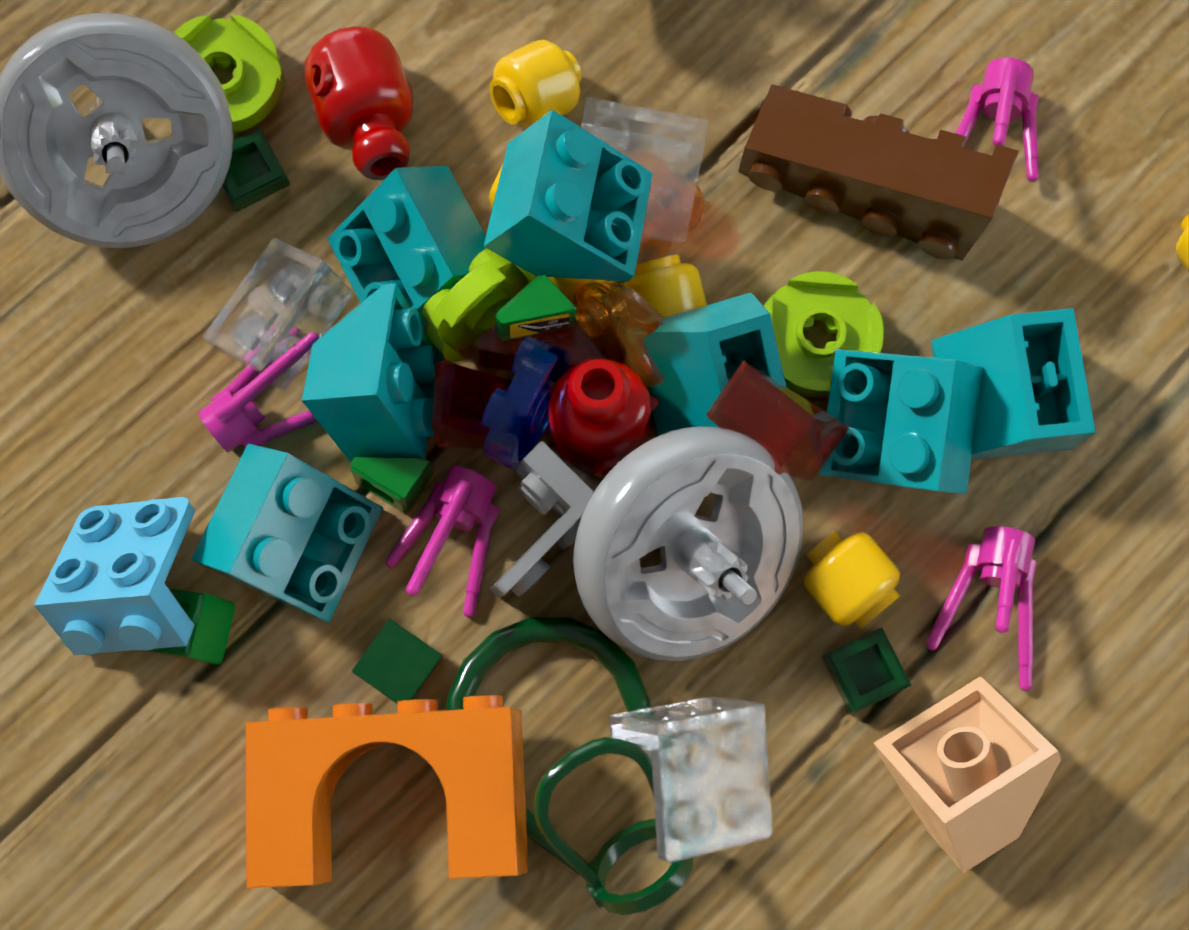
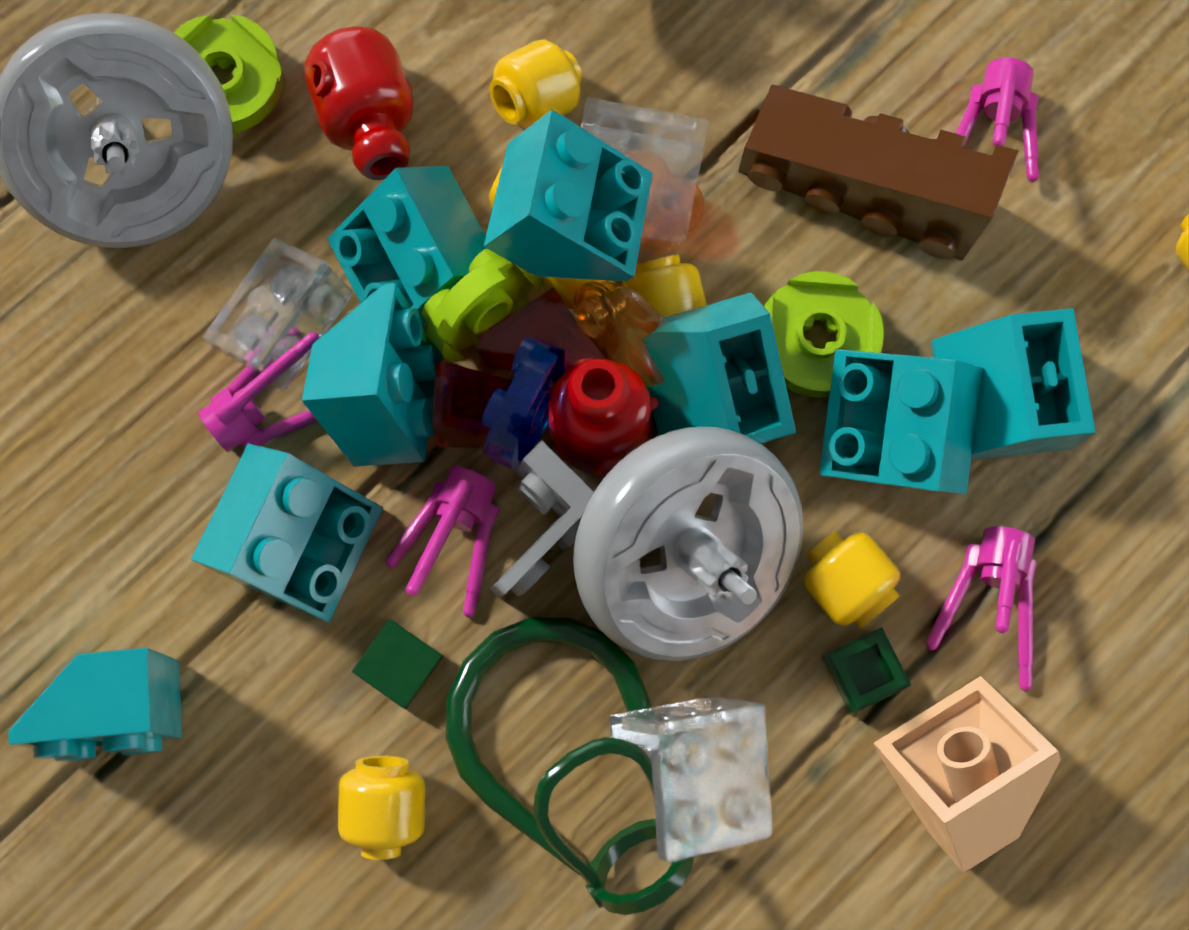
medium azure bracket [34,497,195,655] -> none
green slope [148,588,235,665] -> none
dark green tile [222,127,291,212] -> none
orange arch [246,695,528,888] -> none
green slope [350,457,433,513] -> none
green slope [495,274,577,341] -> none
clear red slope [706,361,849,481] -> none
none -> teal slope [8,648,182,761]
none -> yellow head [338,756,425,860]

